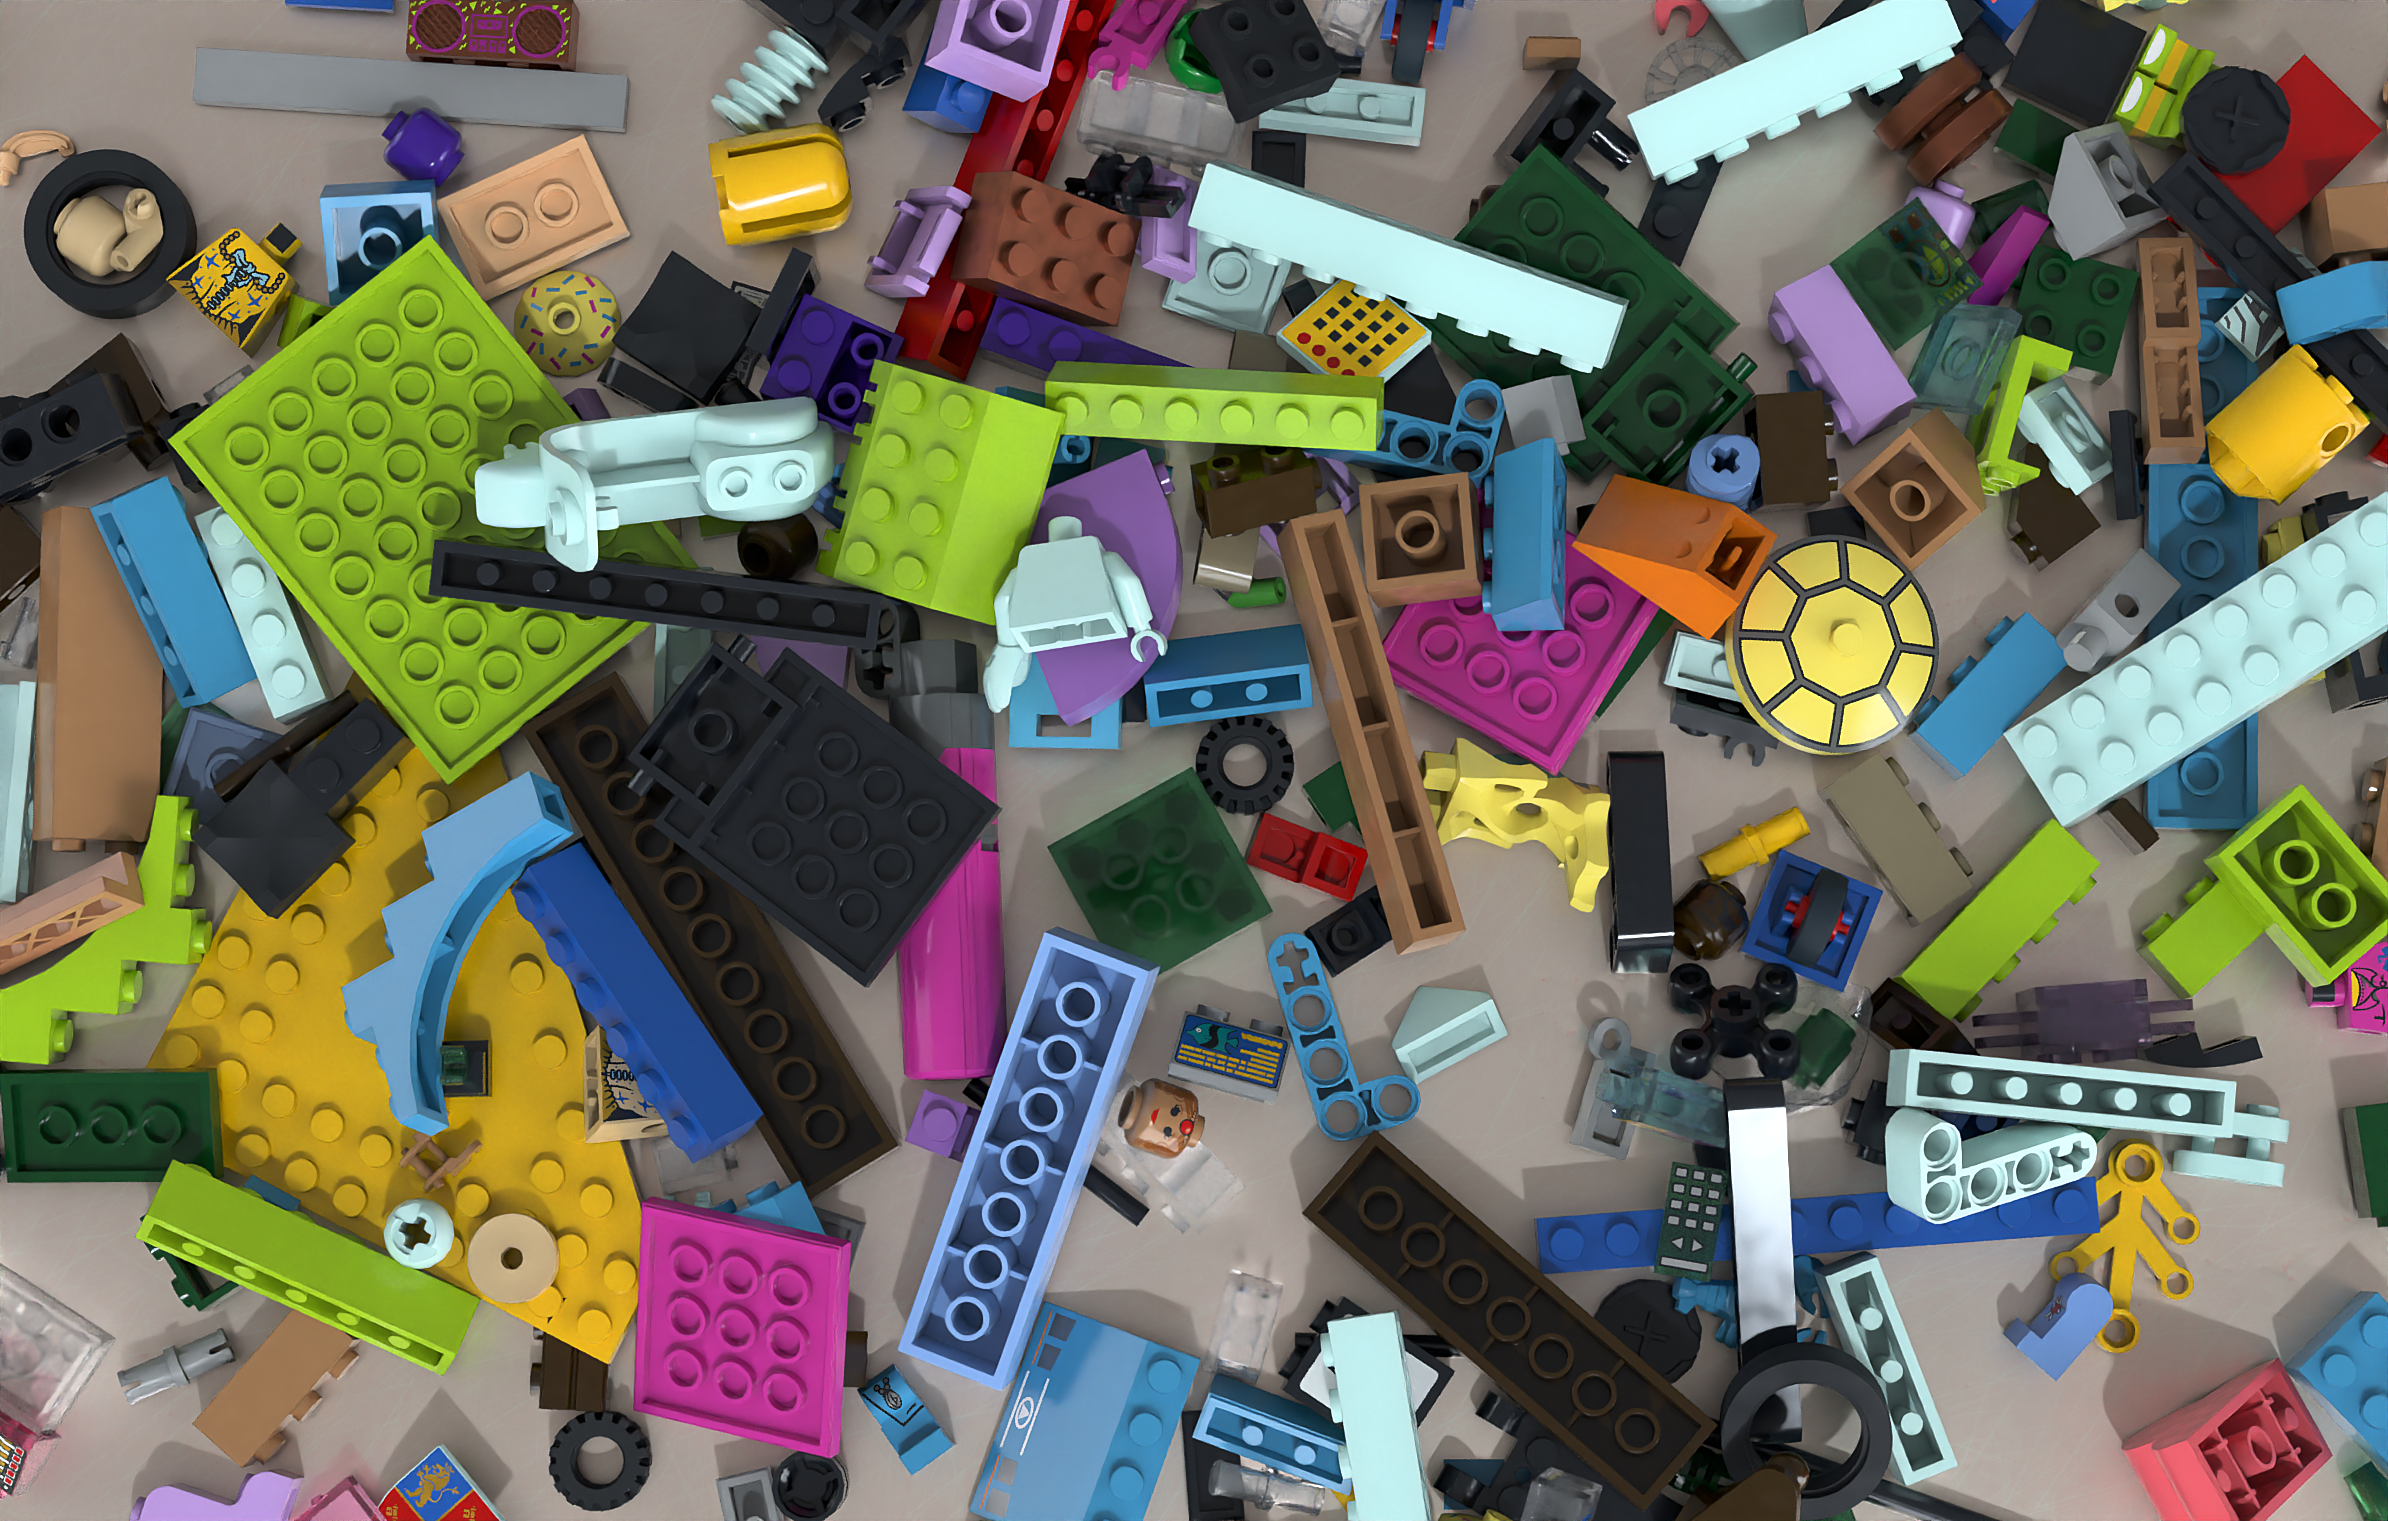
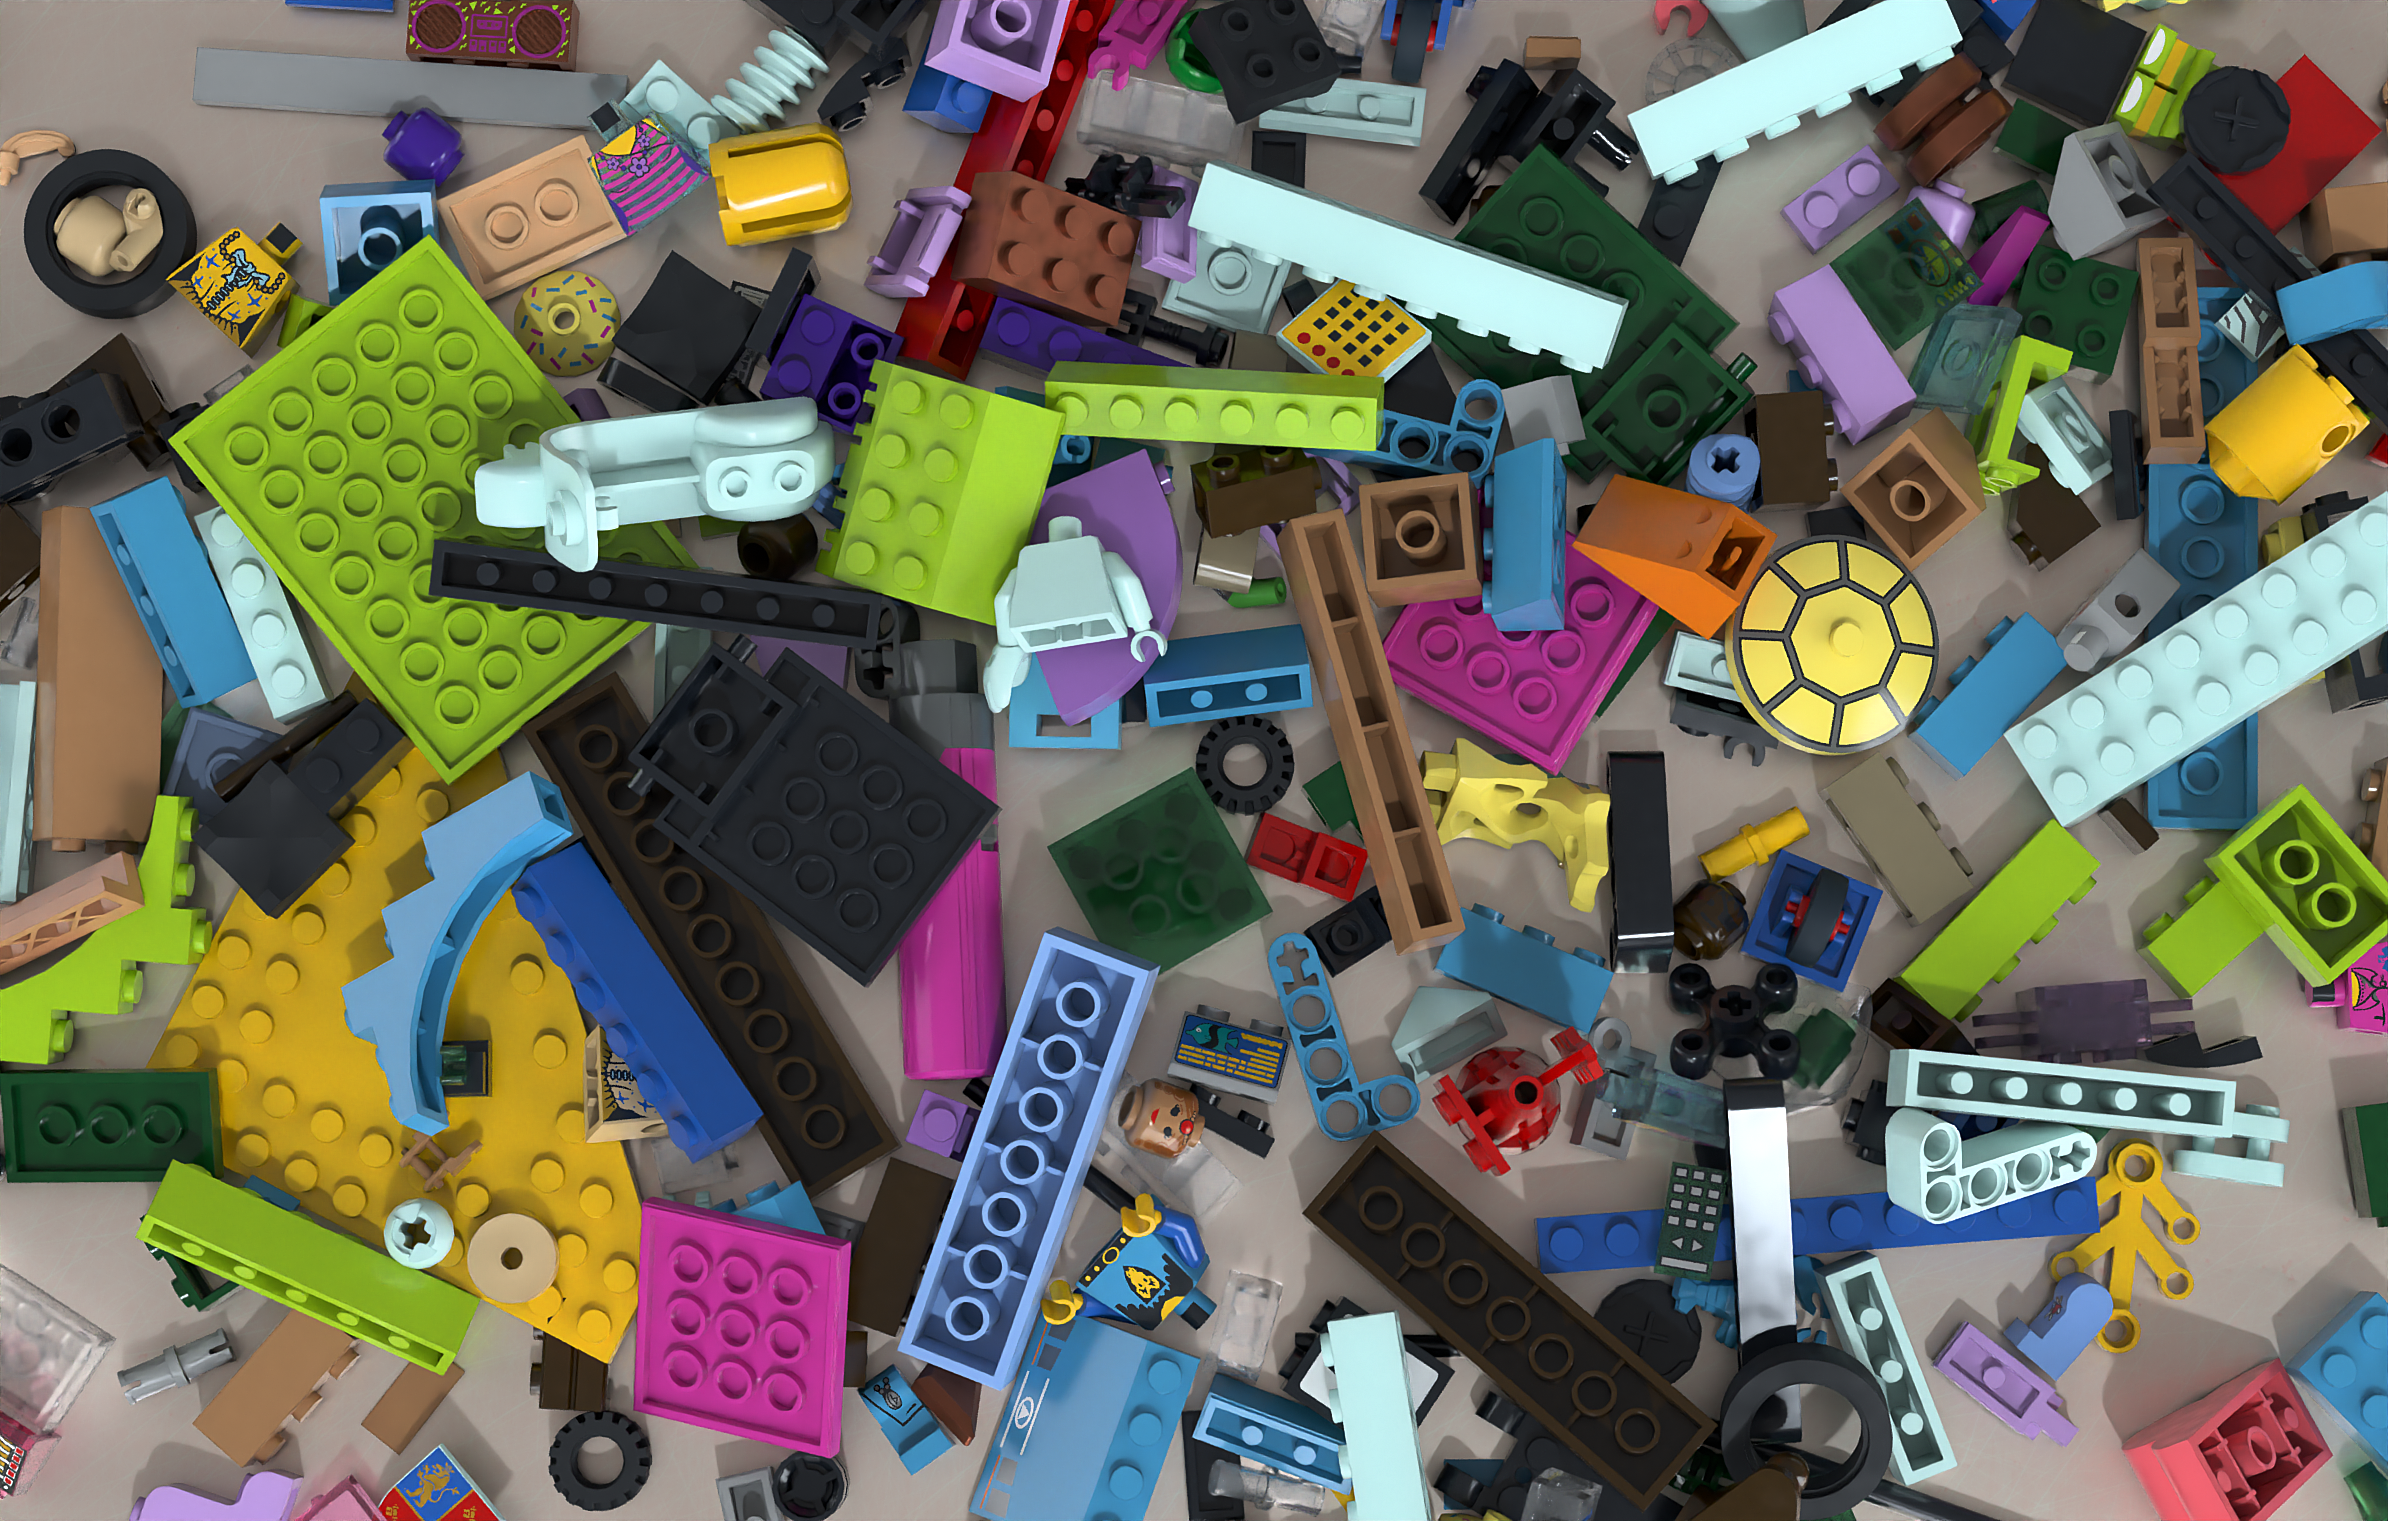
none -> medium nougat sticker [361,1362,465,1455]
none -> torso [587,98,712,238]
none -> light aqua plate [613,59,741,191]
none -> dark brown brick [847,1157,956,1337]
none -> copper piece [911,1363,982,1446]
none -> torso [1040,1193,1217,1331]
none -> black hinge [1104,288,1229,367]
none -> black plate [1189,1083,1275,1159]
none -> black hinge [1418,58,1540,225]
none -> red piece [1431,1026,1604,1177]
none -> dark azure brick [1433,903,1614,1036]
none -> lavender plate [1780,144,1901,255]
none -> lavender hinge [1931,1321,2079,1447]

